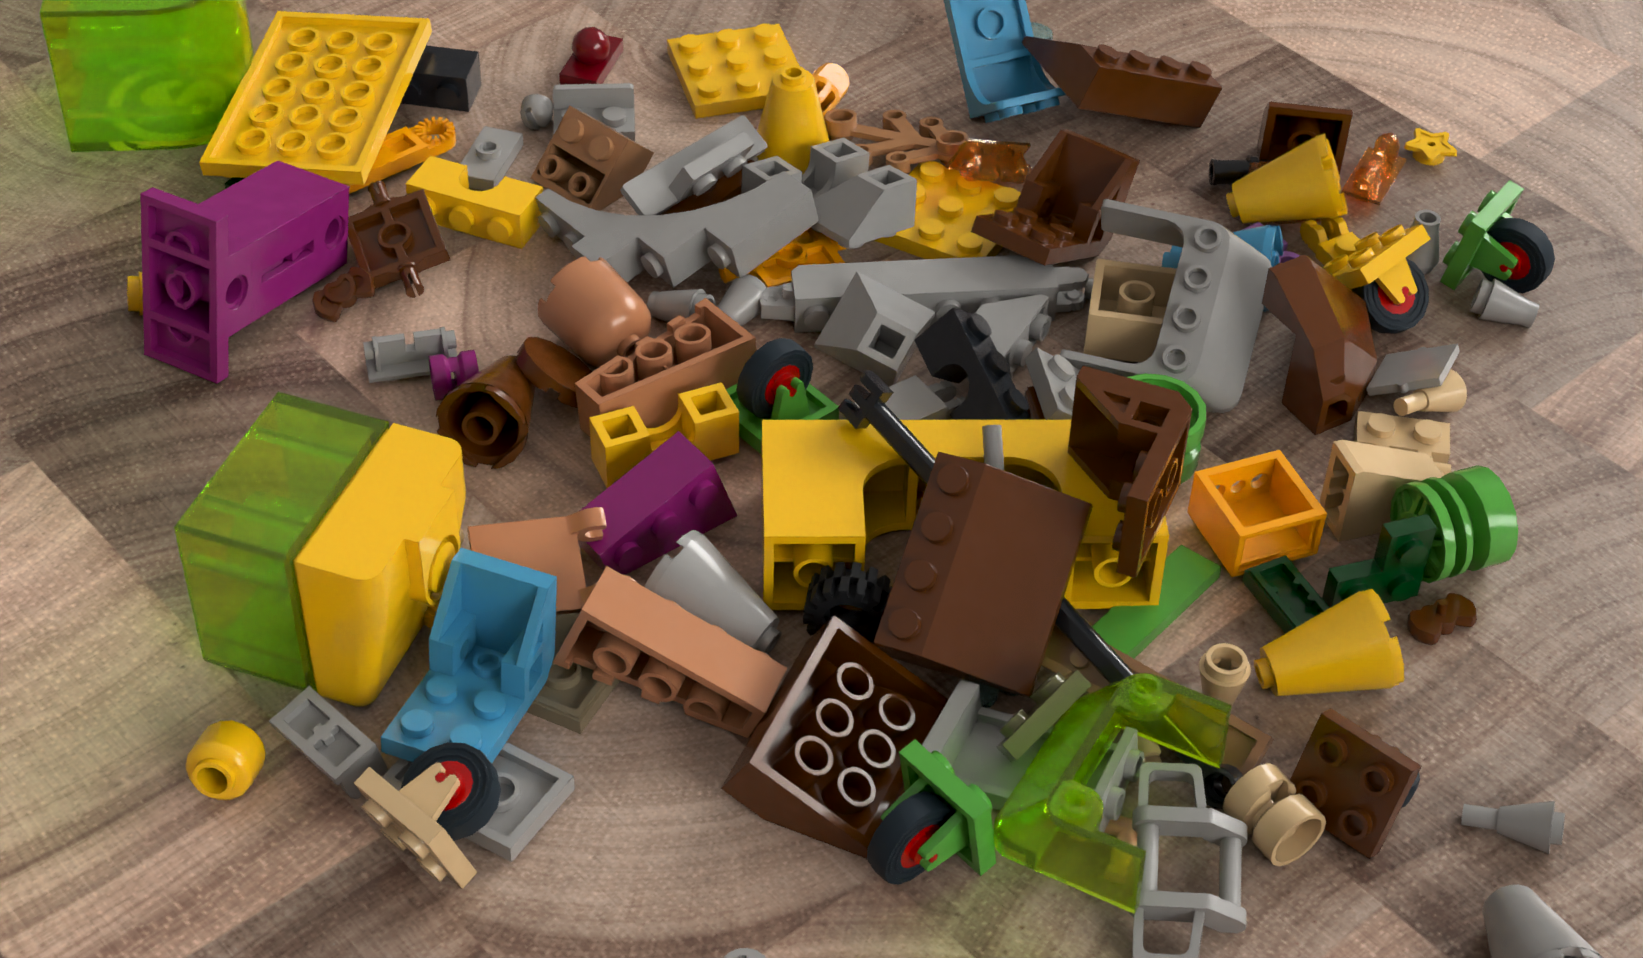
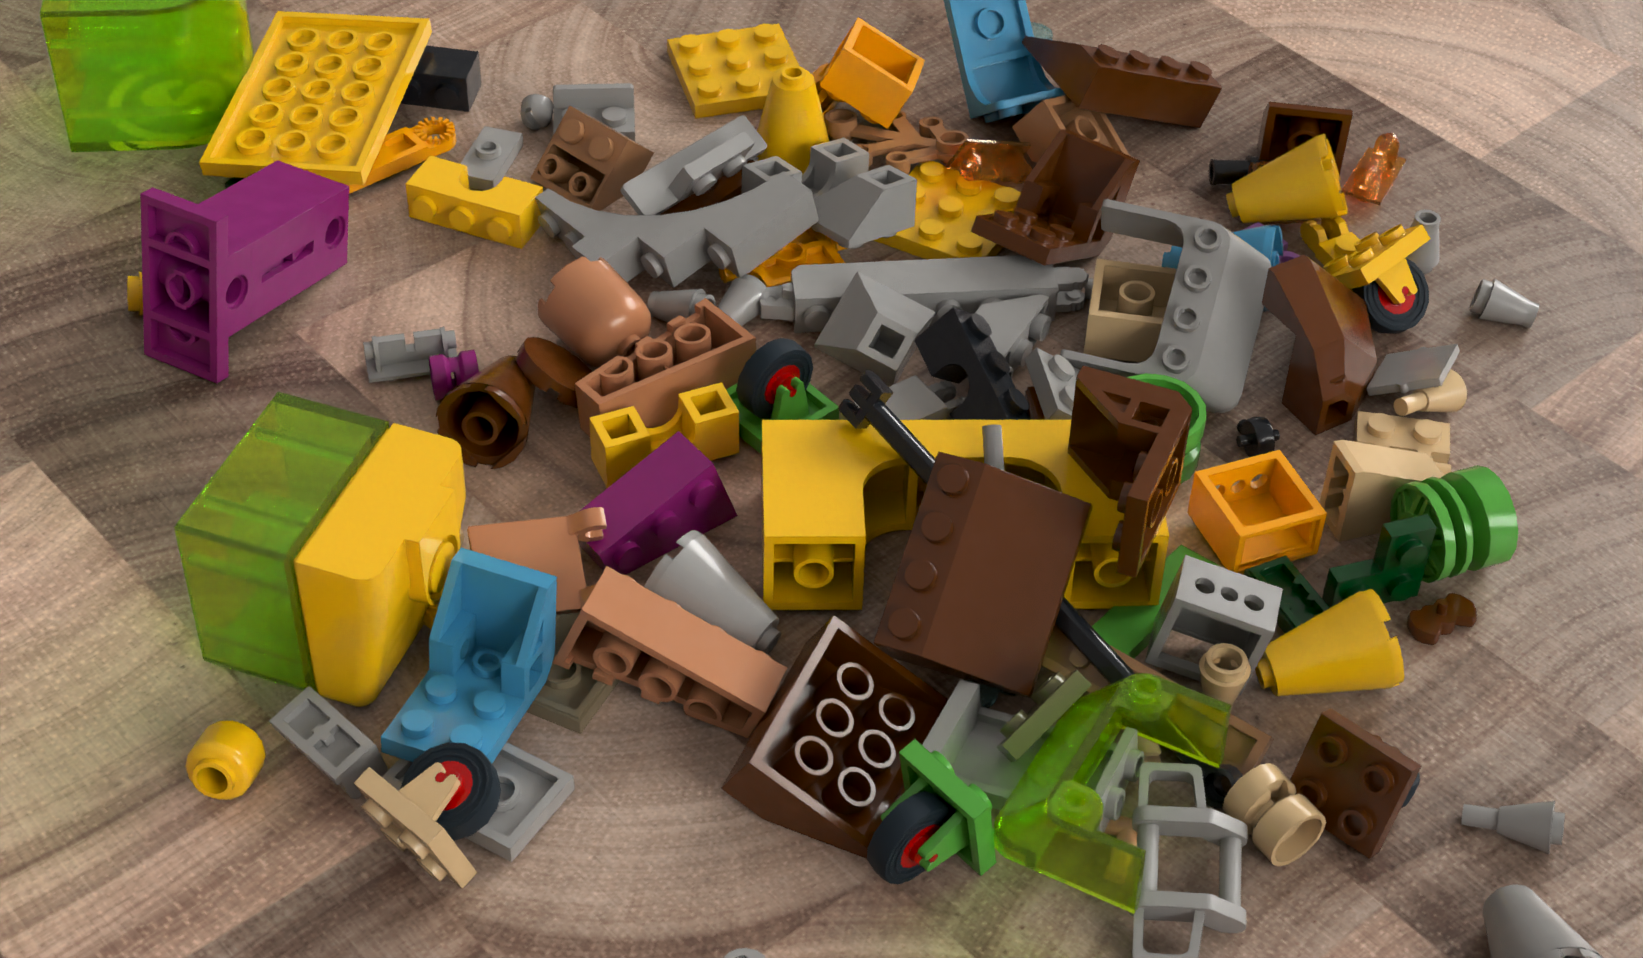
reddish brown piece [312,266,375,322] -> none
reddish brown plate [348,180,451,298] -> none
dark red tile [559,27,624,85] -> none
black tyre [803,562,892,644] -> none
yellow plate [1404,128,1457,166] -> none
plate [1440,180,1555,293] -> none
none -> light orange piece [819,17,925,129]
none -> medium nougat slope [1012,95,1130,162]
none -> light grey piece [1145,555,1283,695]
none -> black piece [1236,416,1280,457]

